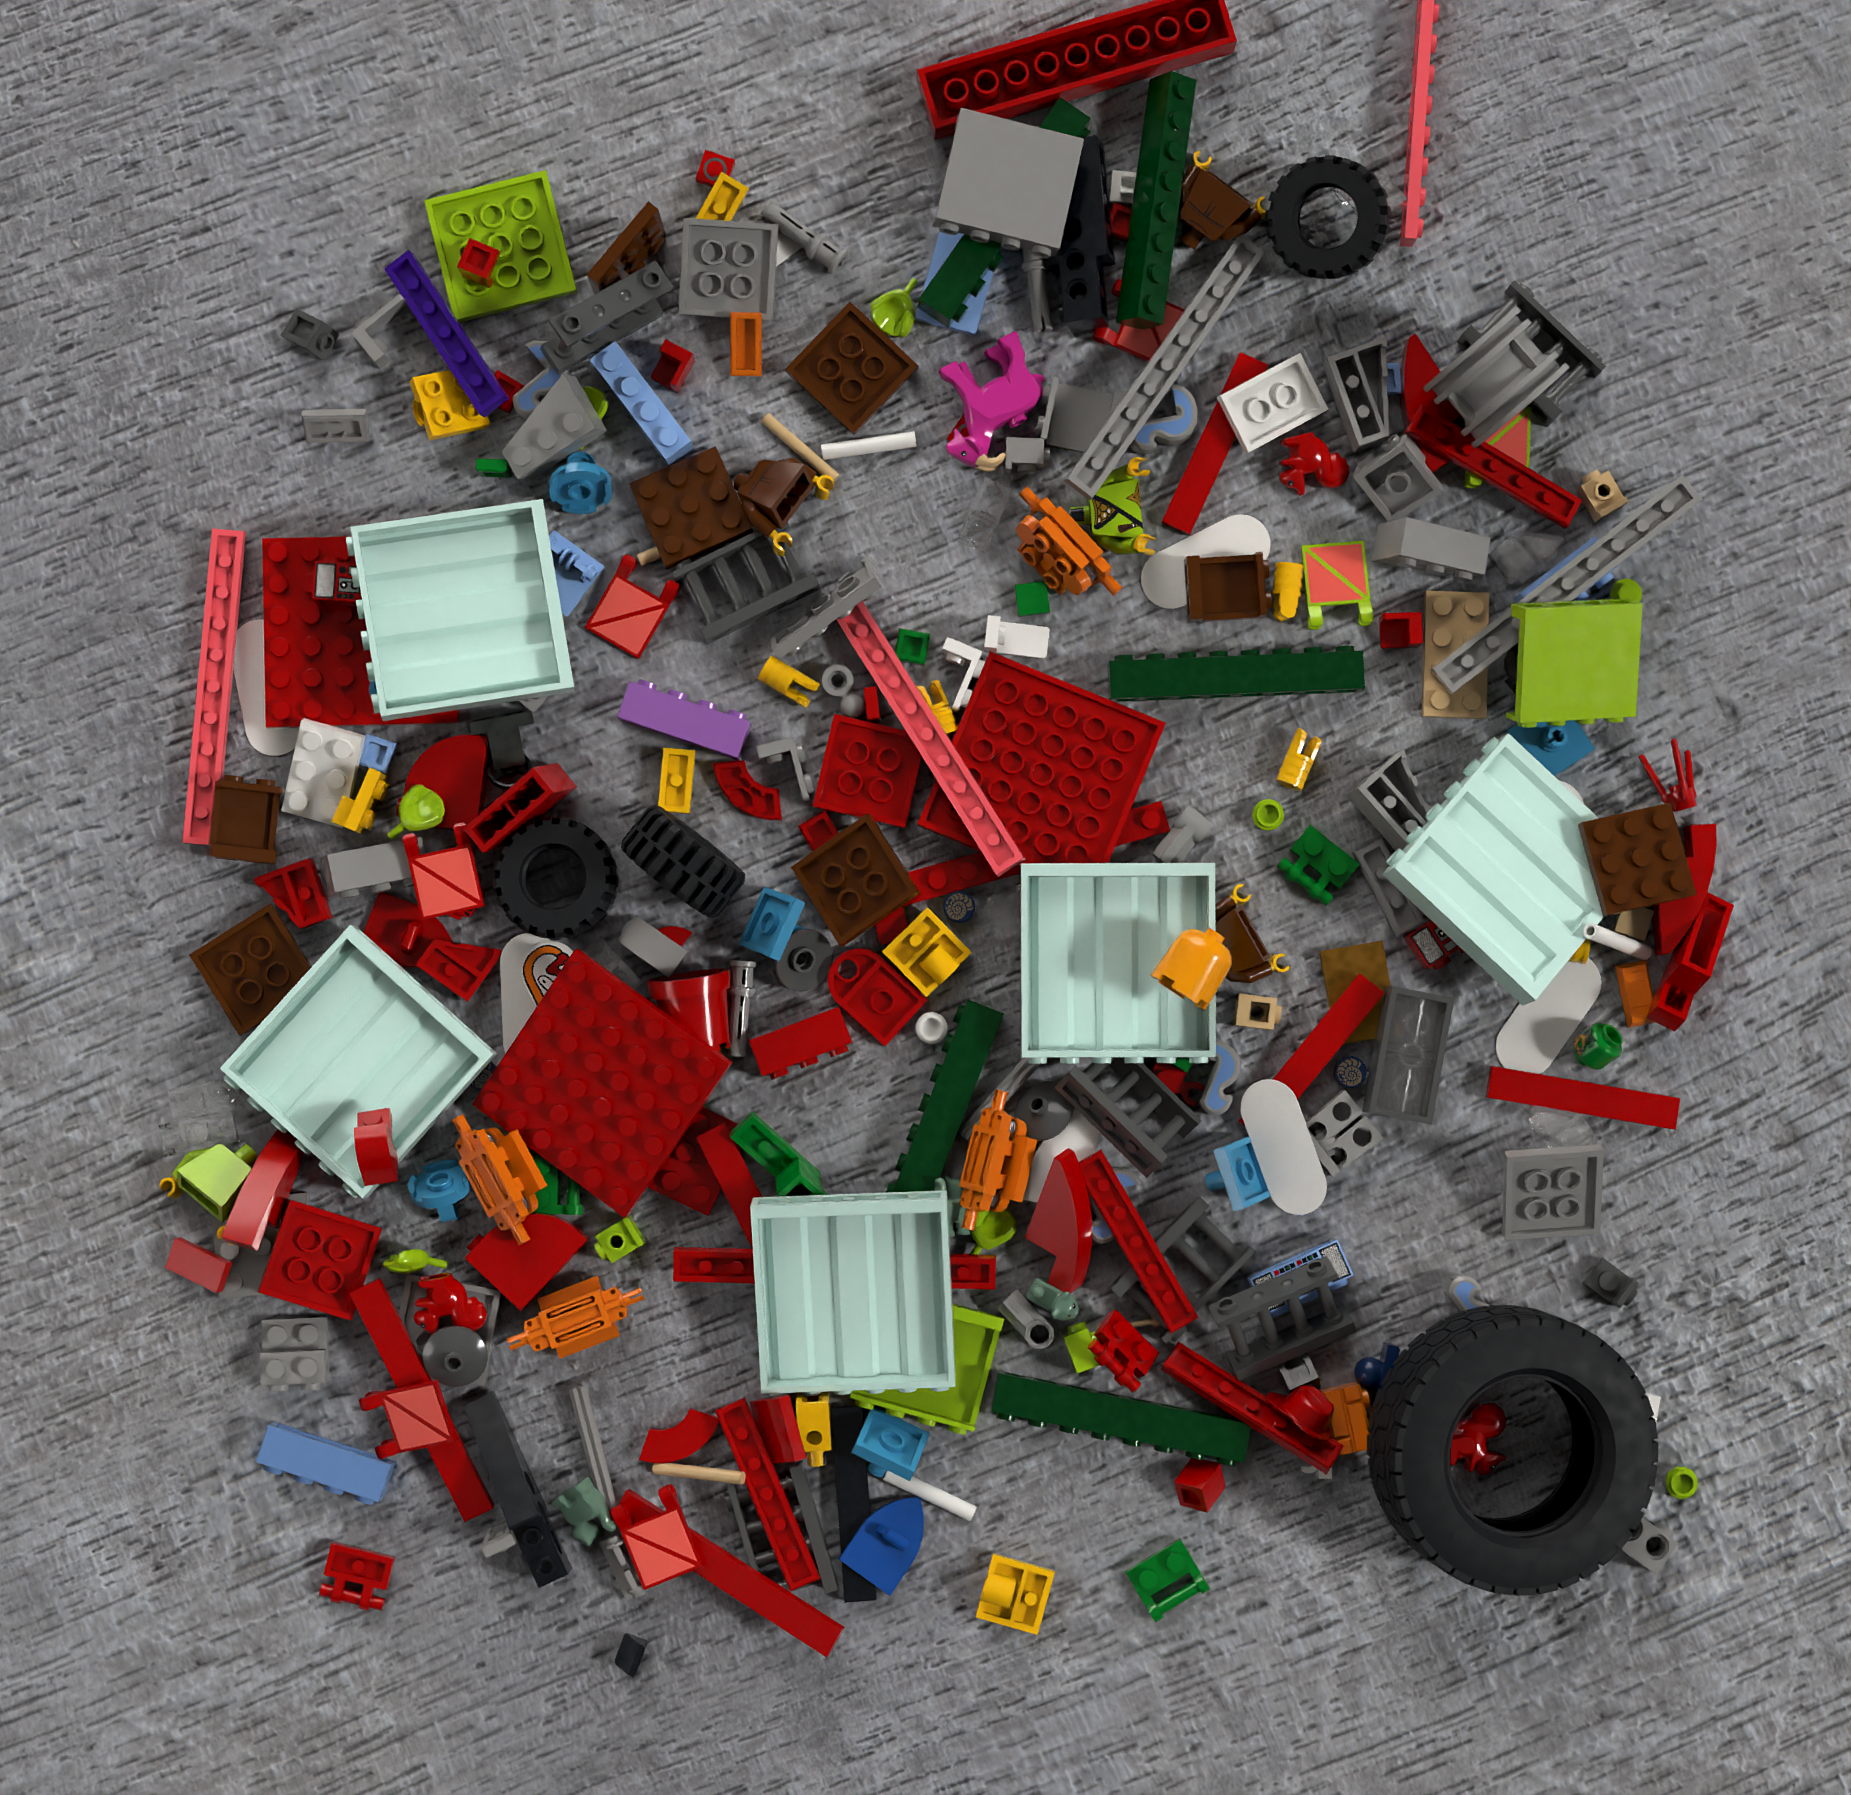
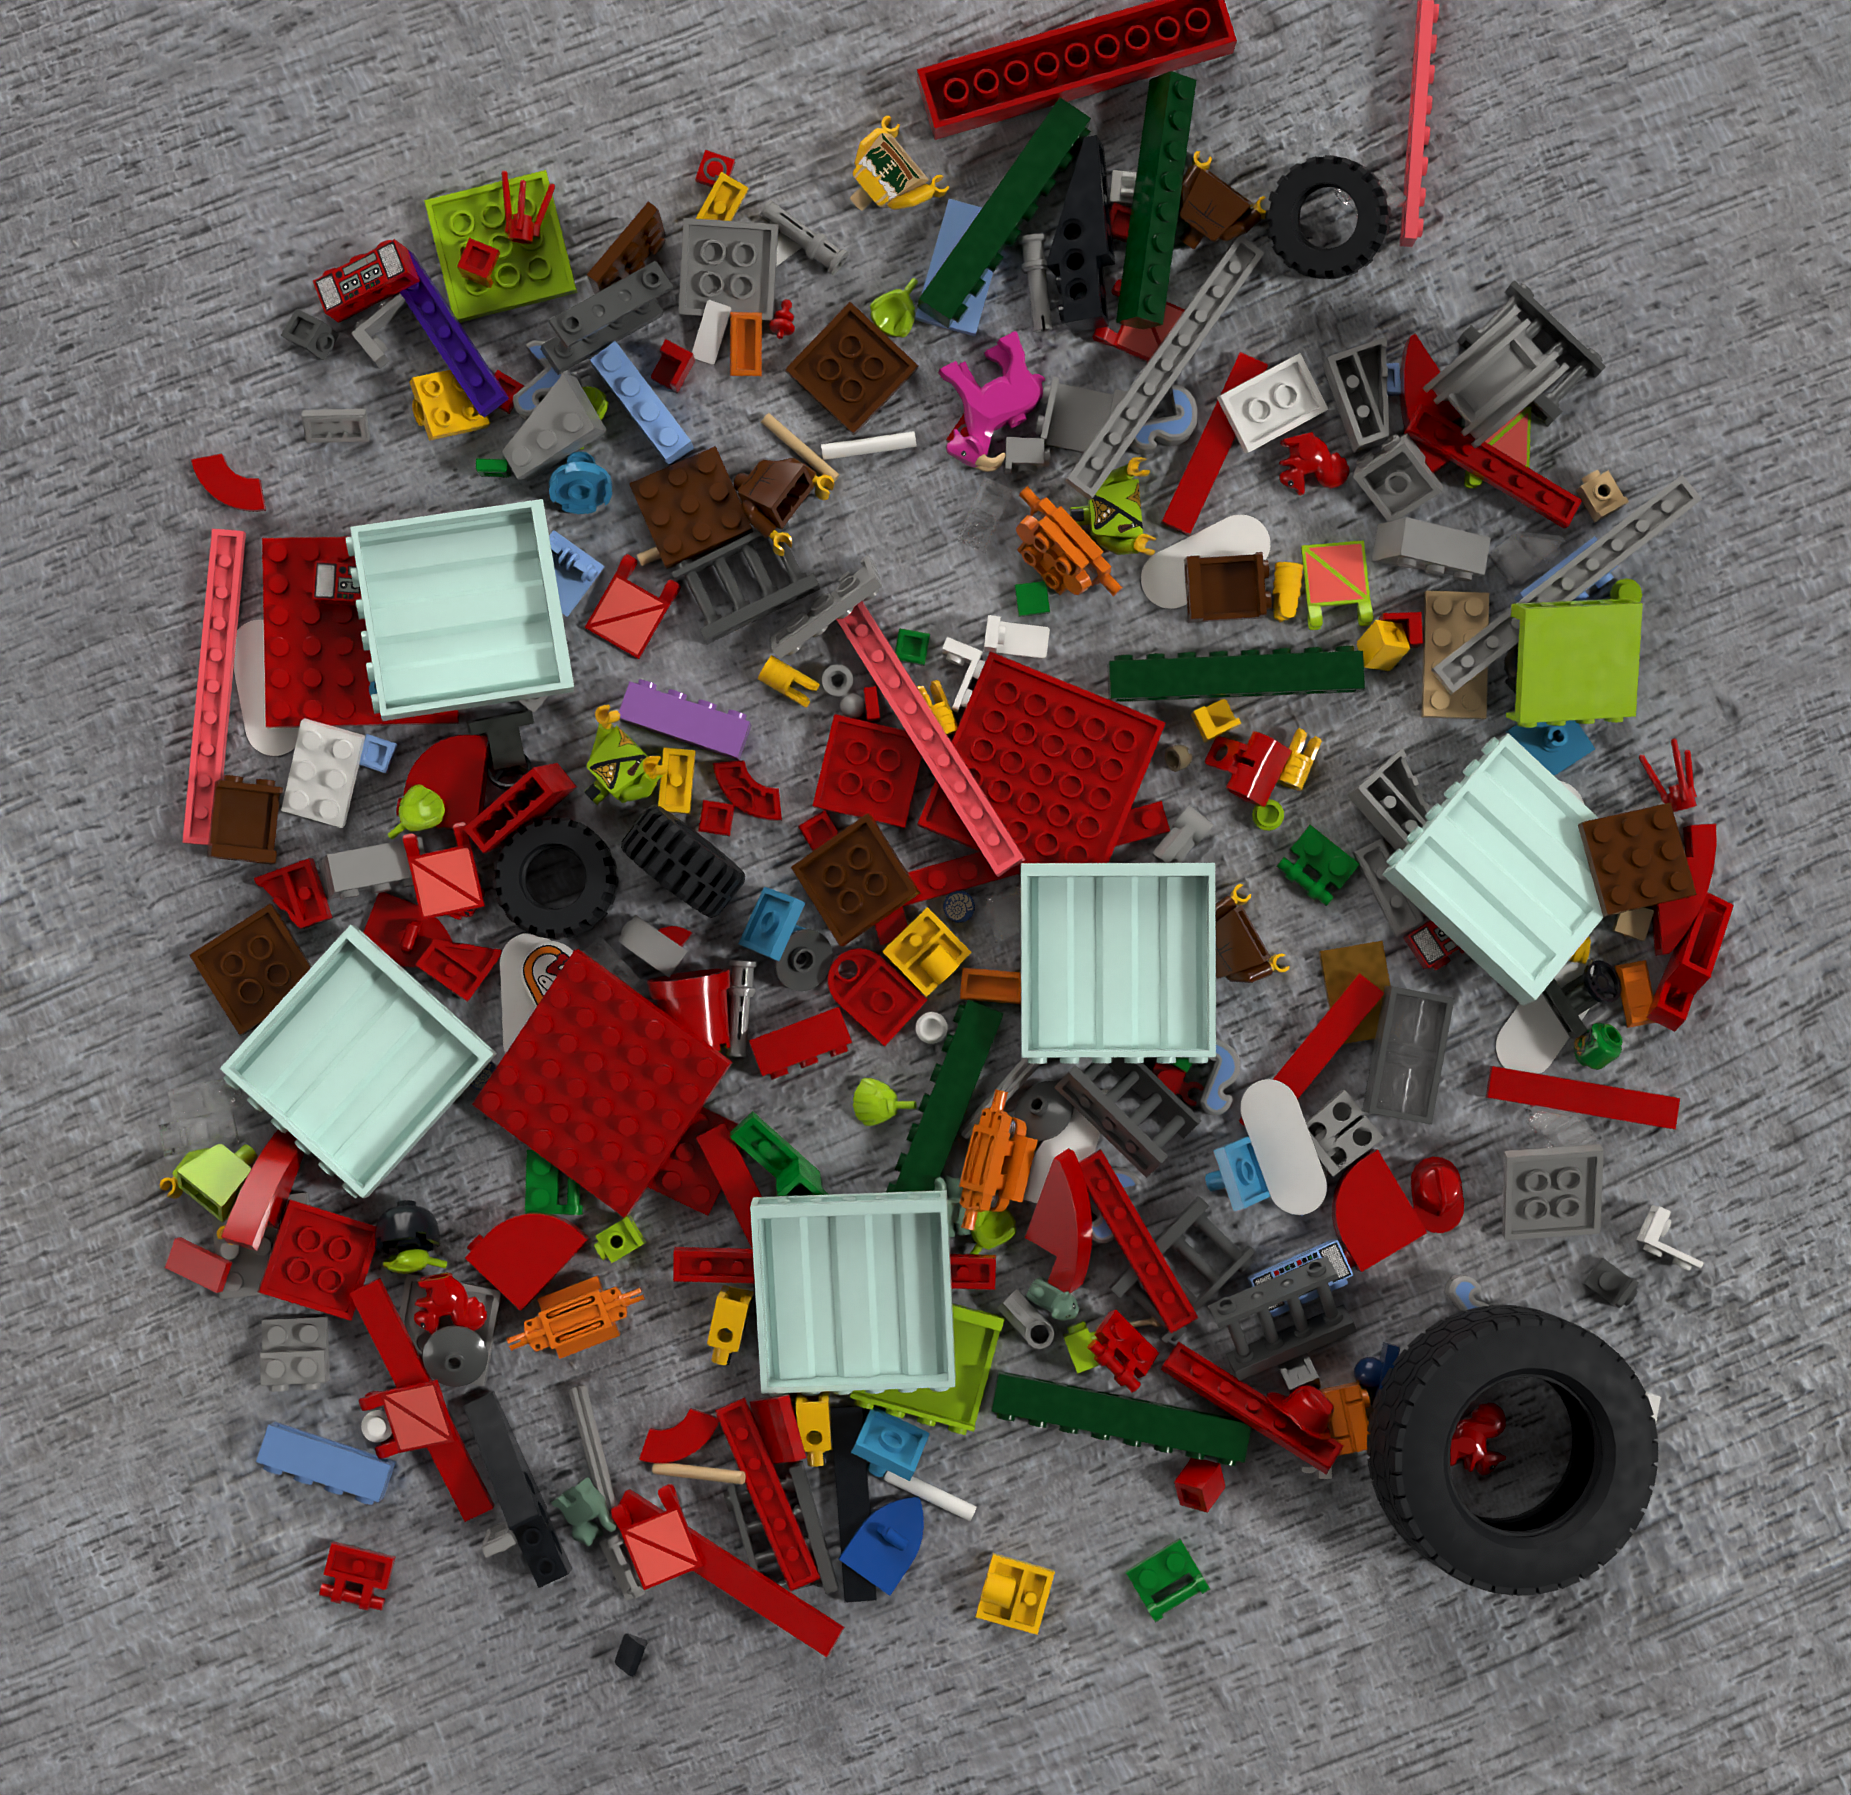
yellow plate [331,767,389,835] -> none
red brick [354,1108,398,1186] -> none
dark azure tile [407,1159,472,1222] -> none
orange piece [451,1114,548,1246] -> none
light grey bracket [756,737,814,802] -> none
light grey panel [933,108,1084,258] -> none
light orange cylinder [1150,928,1232,1011] -> none
tan brick [1232,993,1282,1030] -> none
tile [1334,1056,1367,1088] -> none
white piece [1584,923,1652,960] -> none
light grey brick [1620,1509,1679,1575] -> none
lime plate [1665,1466,1698,1499] -> none
none -> red tile [191,454,266,512]
none -> brick [313,239,420,323]
none -> white plate [361,1410,392,1442]
none -> black cylinder [375,1200,440,1254]
none -> red plant [501,171,555,244]
none -> lime torso [584,704,668,805]
none -> white sticker [692,300,731,364]
none -> red tile [698,800,735,837]
none -> yellow torso [707,1284,754,1365]
none -> red hair [769,299,795,339]
none -> torso [850,116,949,211]
none -> lime piece [853,1078,917,1126]
none -> orange tile [960,967,1021,1004]
none -> dark tan hinge [1165,745,1193,772]
none -> yellow panel [1191,699,1241,743]
none -> red piece [1205,731,1292,808]
none -> red brick [1332,1149,1427,1272]
none -> yellow panel [1357,620,1410,671]
none -> red piece [1411,1156,1464,1233]
none -> pearl dark grey piece [1542,960,1621,1039]
none -> white bracket [1636,1205,1704,1271]

